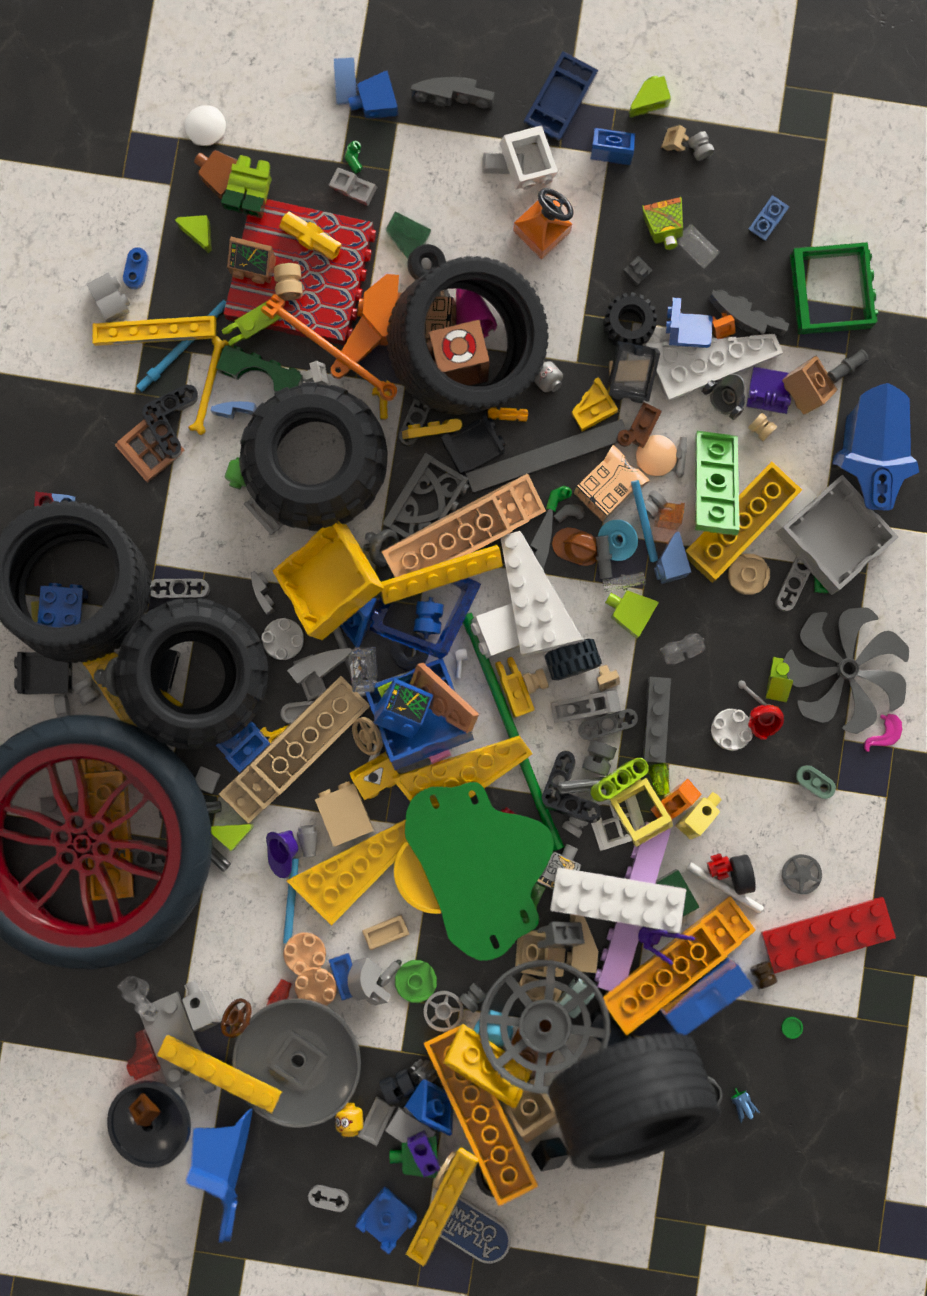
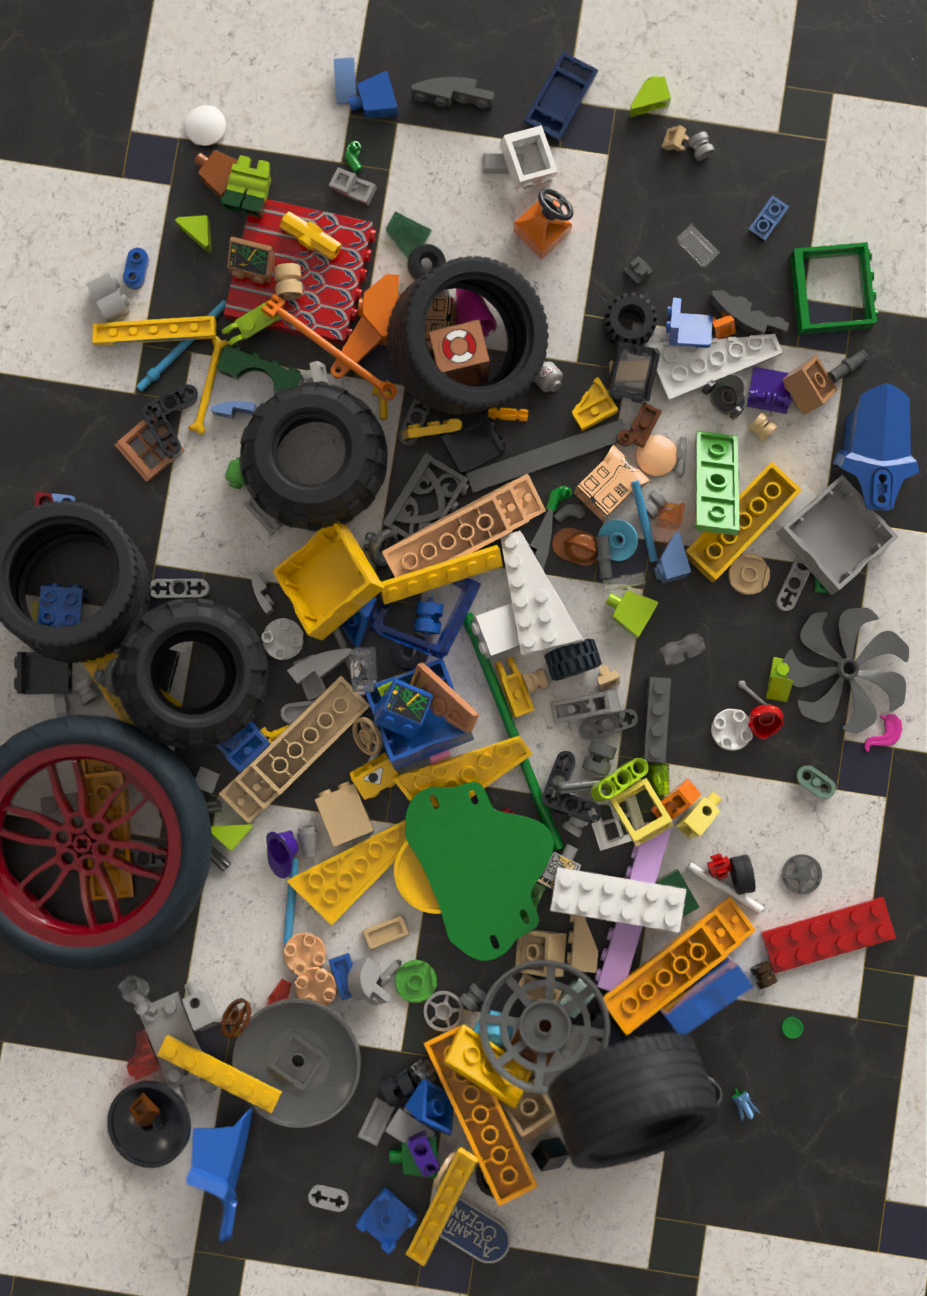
yellow head [335,1103,363,1137] -> none
white hand [455,648,468,678] -> none
dark grey hinge [537,922,585,948] -> none
blue slope [590,128,635,165] -> none
dark purple plant [638,926,695,965] -> none
torso [642,197,683,250] -> none

